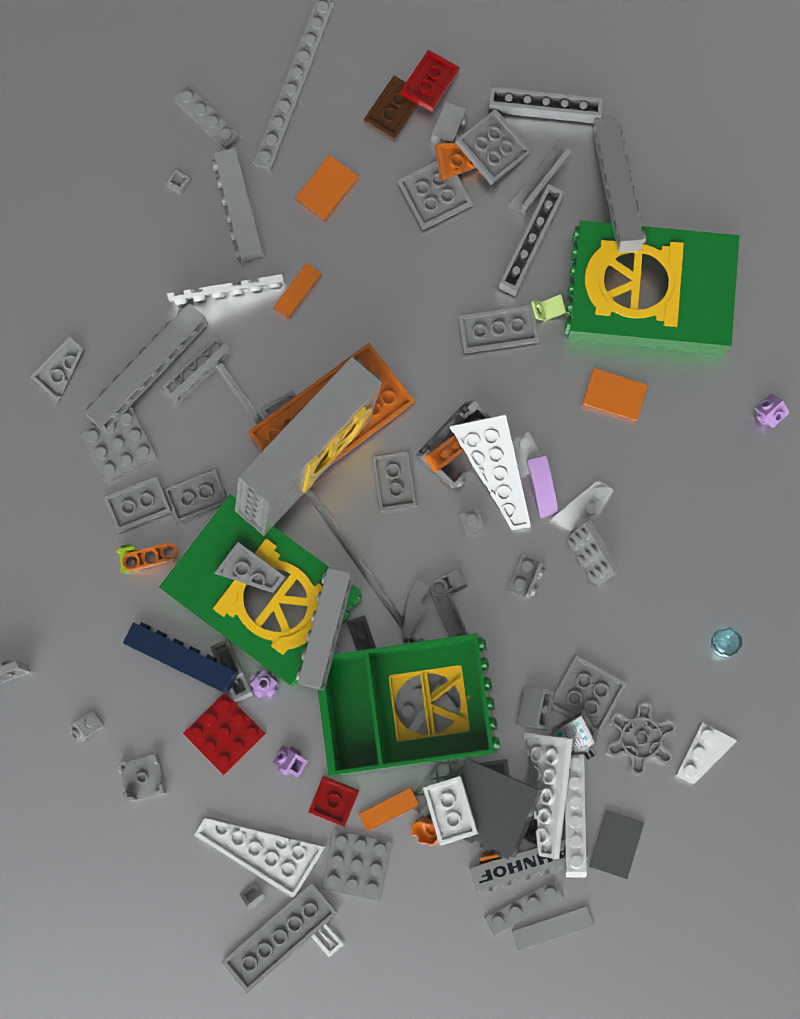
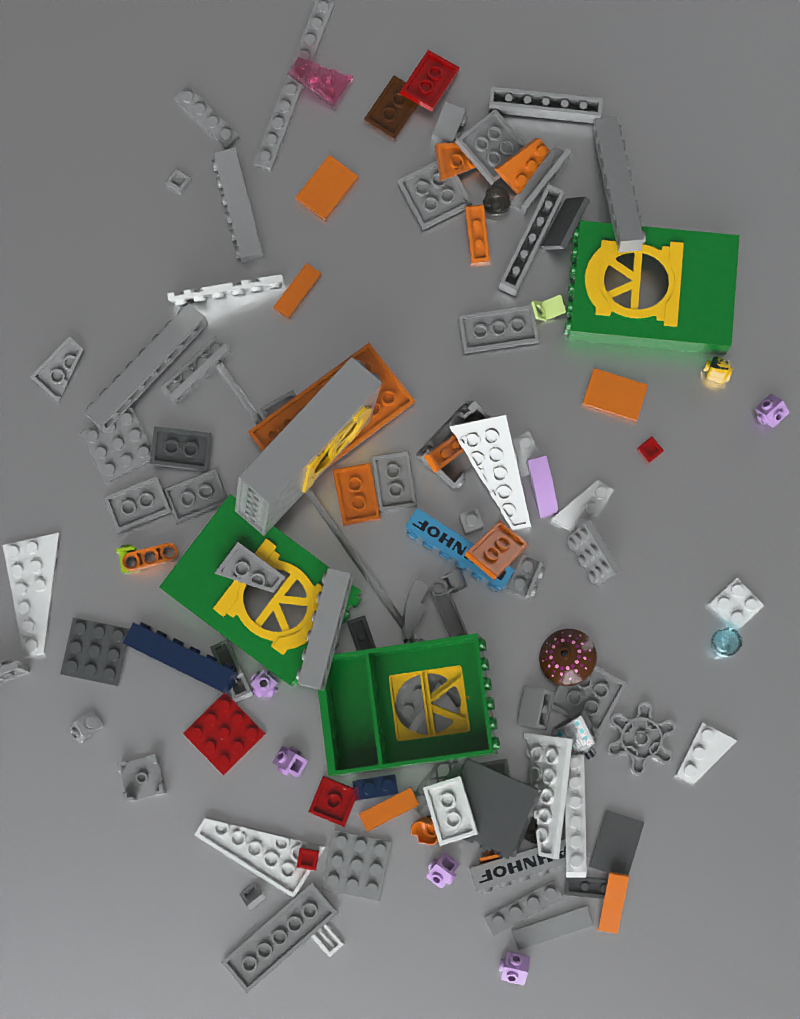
none -> white wing [2,533,60,658]
none -> dark grey plate [60,617,129,686]
none -> dark grey plate [150,426,212,472]
none -> clear pink wing [287,57,353,107]
none -> red tile [296,848,319,871]
none -> orange tile [333,463,381,526]
none -> dark blue brick [352,774,398,801]
none -> dark azure brick [405,508,515,592]
none -> lavender brick [426,852,460,889]
none -> orange tile [465,204,490,263]
none -> orange tile [465,520,529,580]
none -> clear smoke hair [483,185,511,216]
none -> orange wing [494,138,550,194]
none -> lavender brick [499,952,530,985]
none -> reddish brown dish [539,629,597,686]
none -> dark grey tile [541,196,590,250]
none -> dark grey tile [564,875,607,899]
none -> orange tile [598,871,629,934]
none -> red tile [637,436,664,463]
none -> yellow head [703,356,733,384]
none -> white plate [708,578,764,633]

